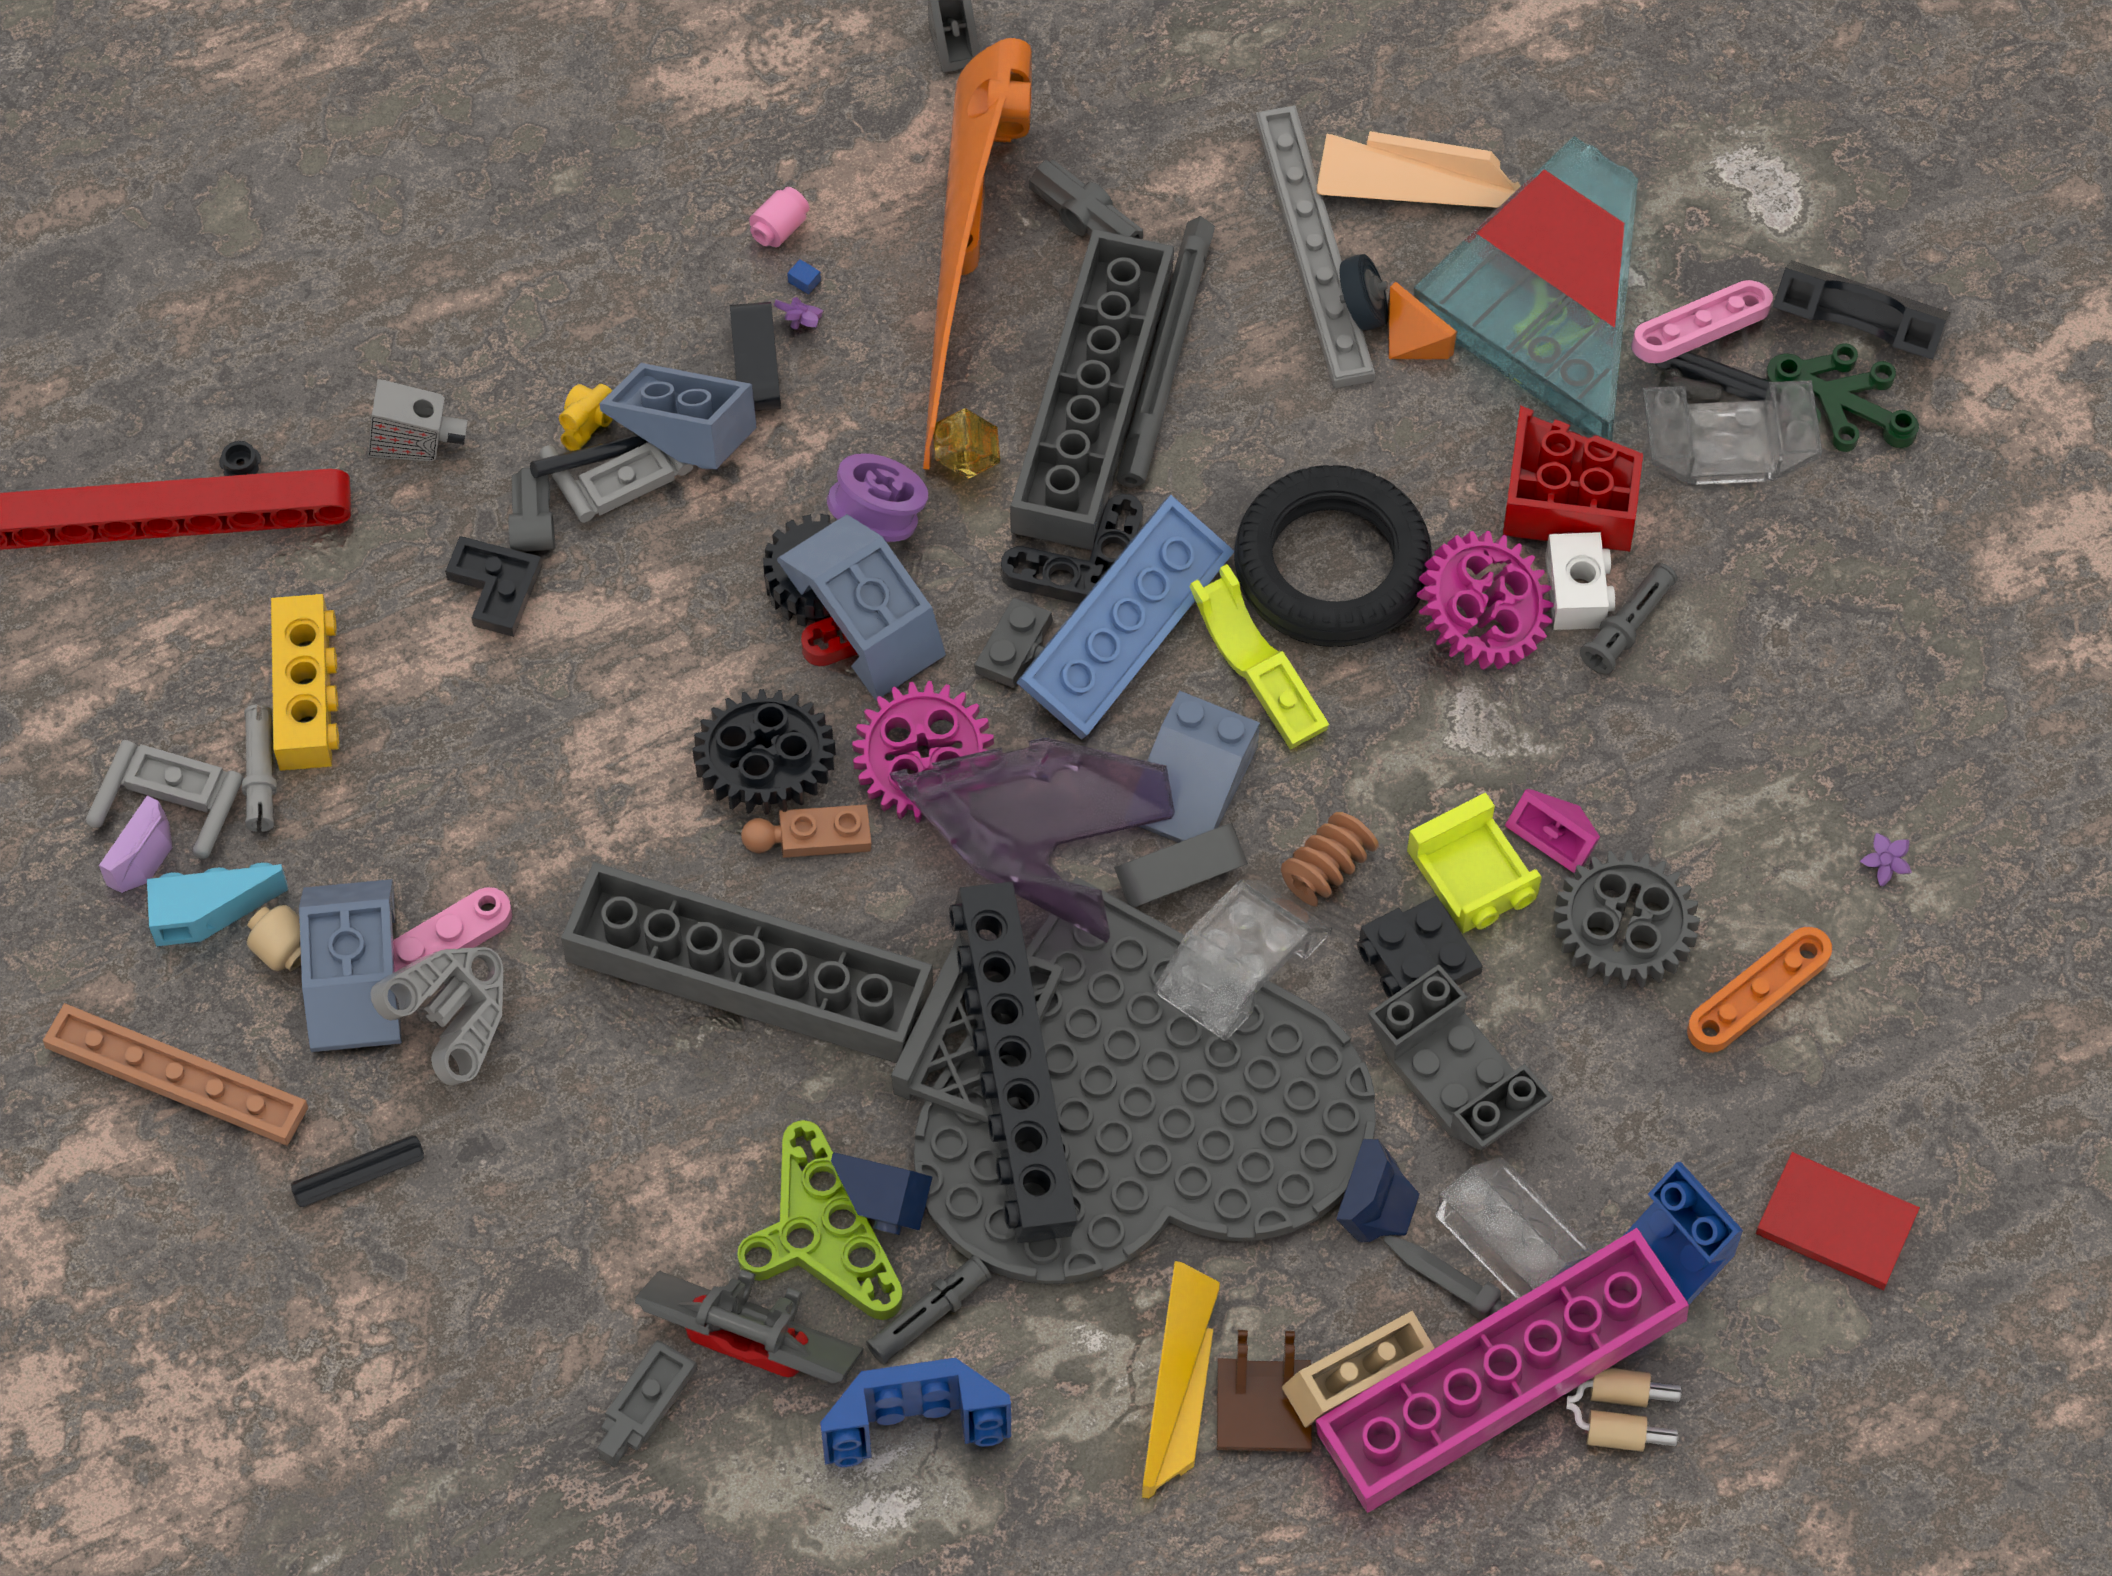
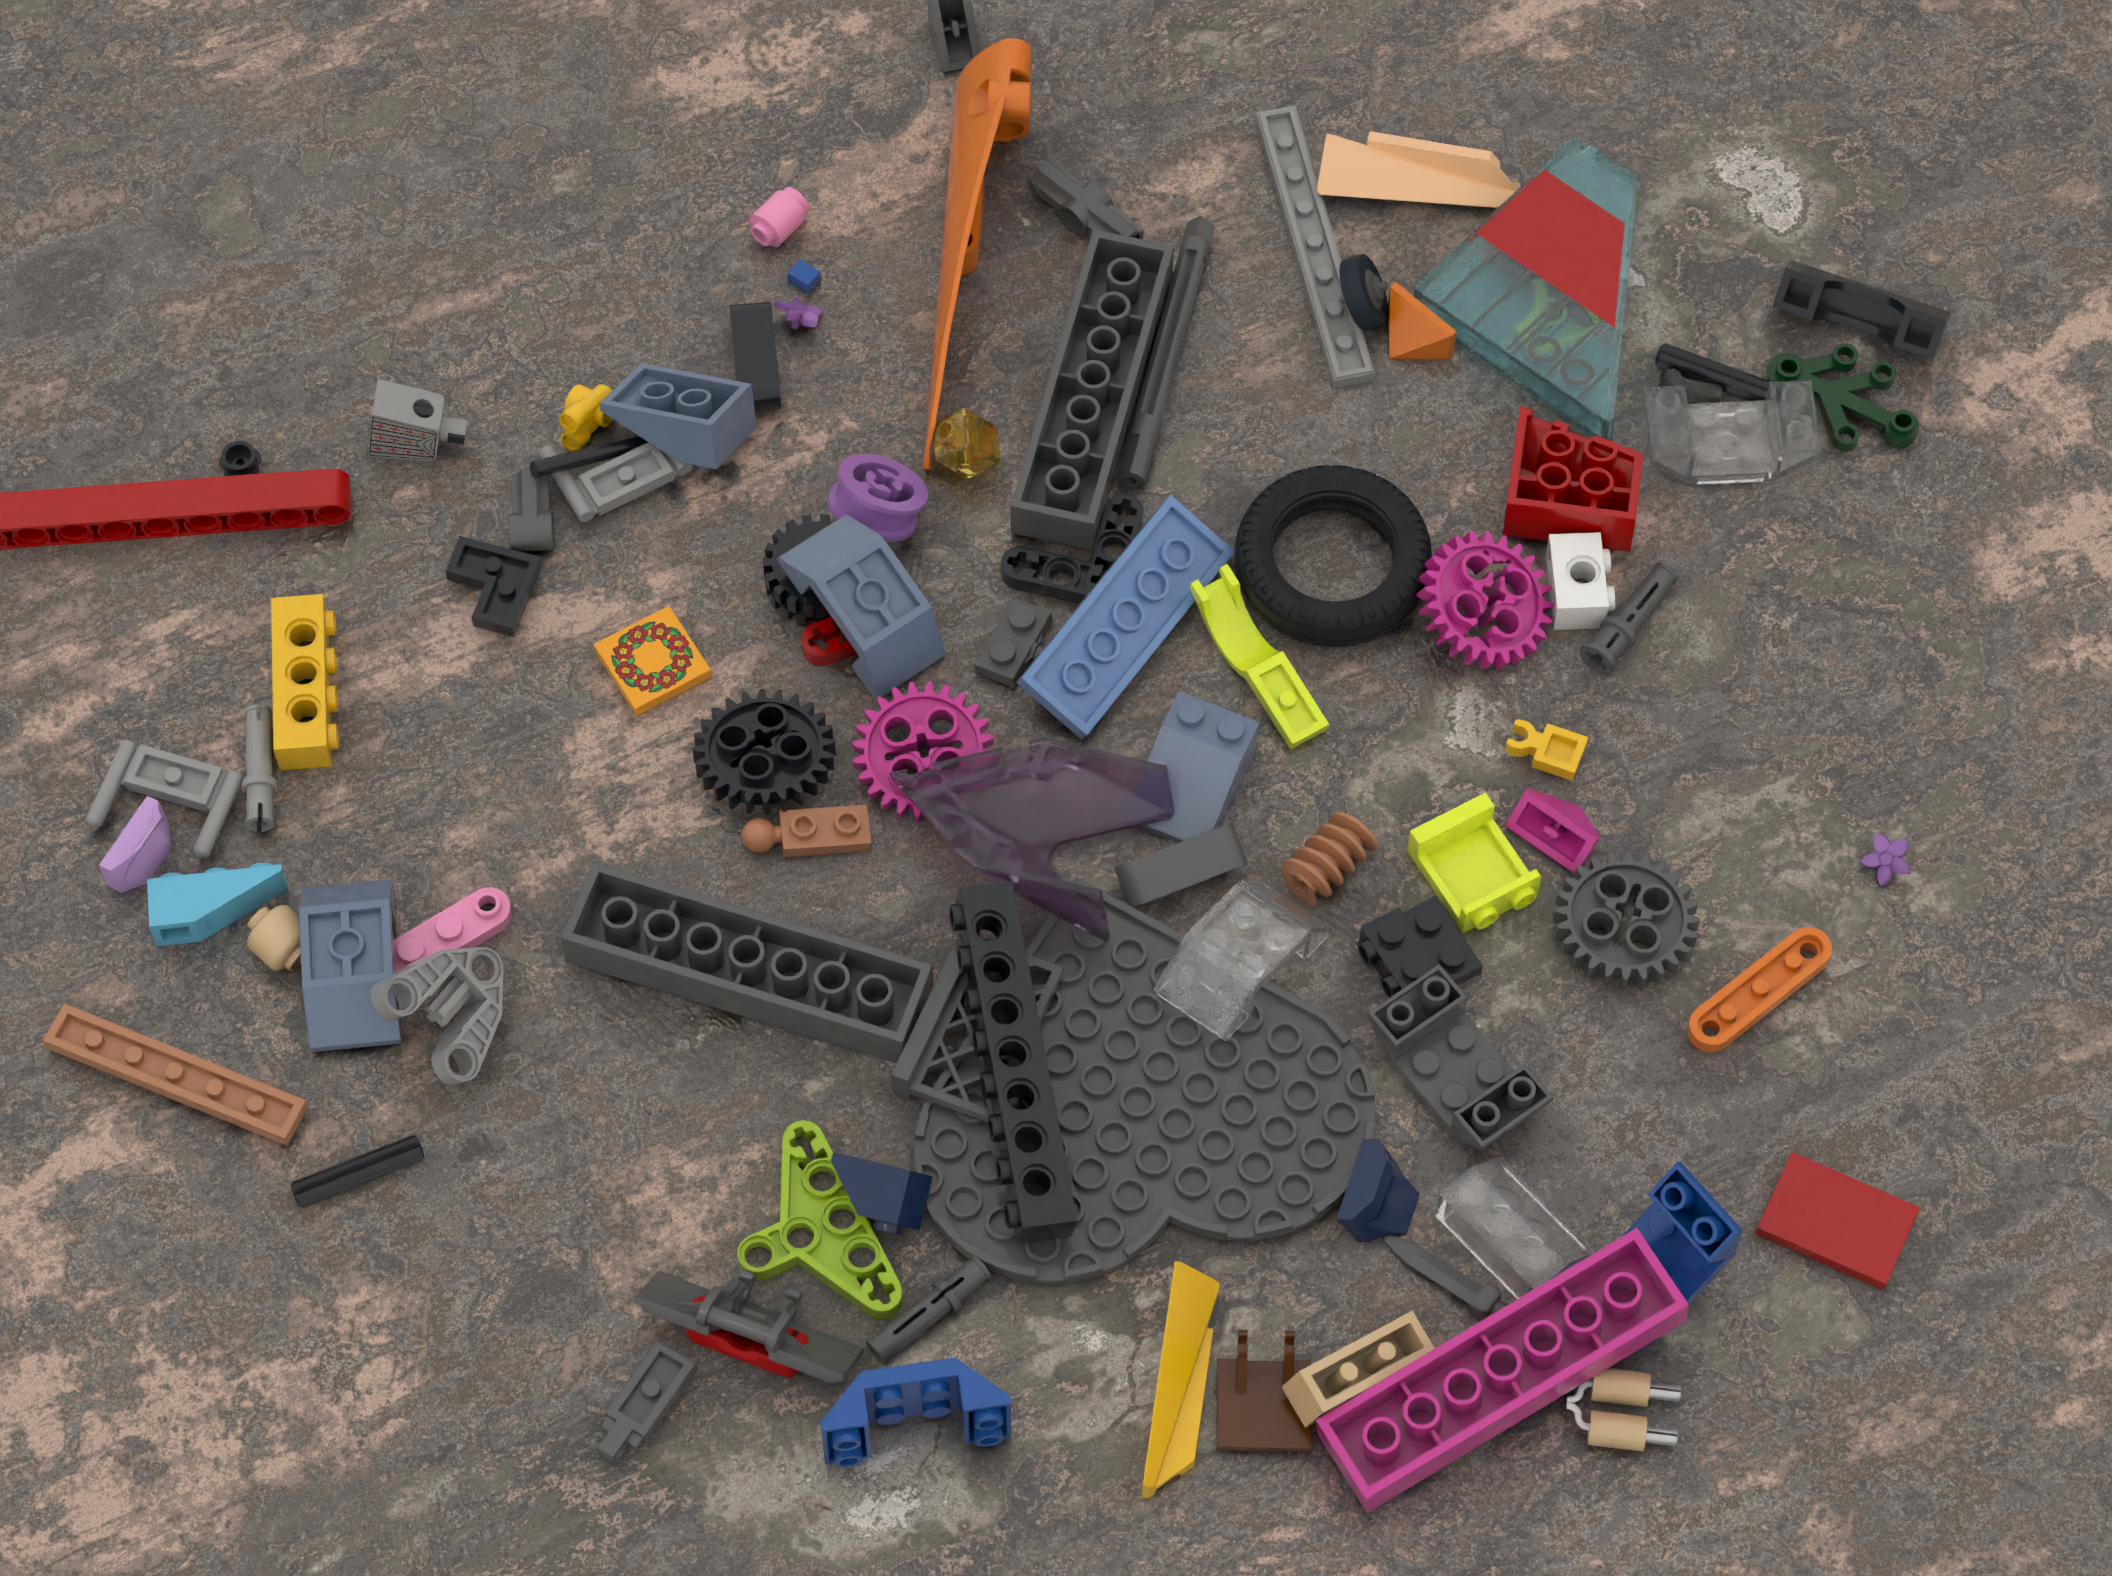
bright pink plate [1631,280,1773,363] -> none
none -> tile [593,606,712,716]
none -> yellow plate [1505,719,1589,781]

